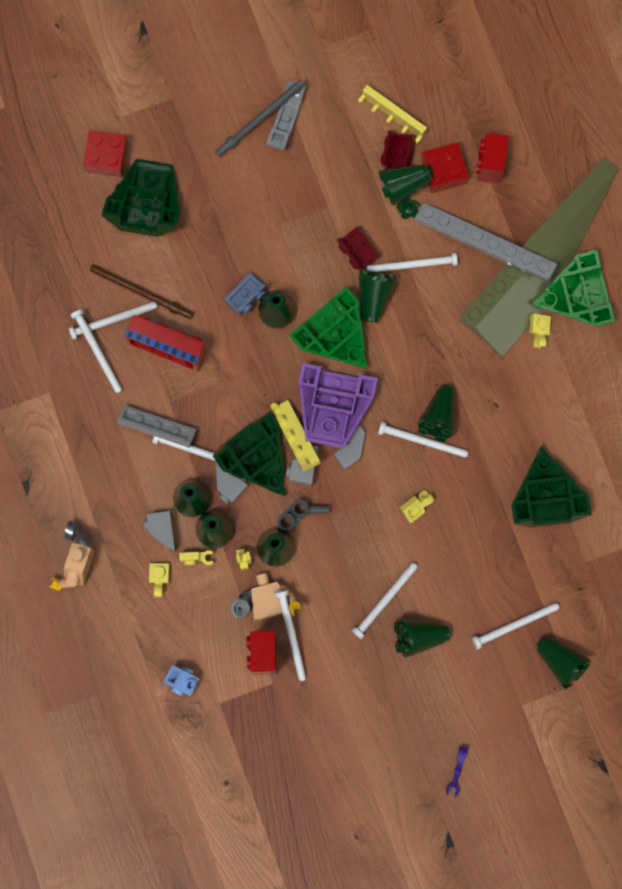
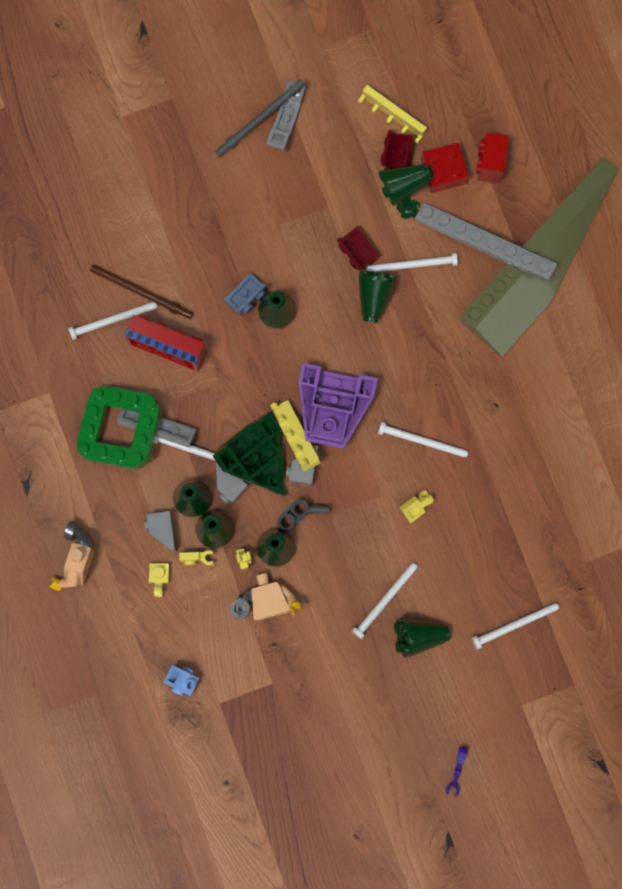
white bar [70,309,122,393] -> none
red brick [83,130,128,178] -> none
dark green wedge [102,159,180,237] -> none
red brick [246,631,277,675] -> none
white bar [274,589,306,681] -> none
green wedge [289,287,367,369] -> none
light grey tile [334,424,365,470] -> none
dark green cone [417,385,456,442] -> none
dark green wedge [511,446,592,528] -> none
light yellow plate [529,314,551,348] -> none
green wedge [532,249,616,327] -> none
dark green cone [536,636,591,690] -> none
none -> green plate [77,386,163,471]

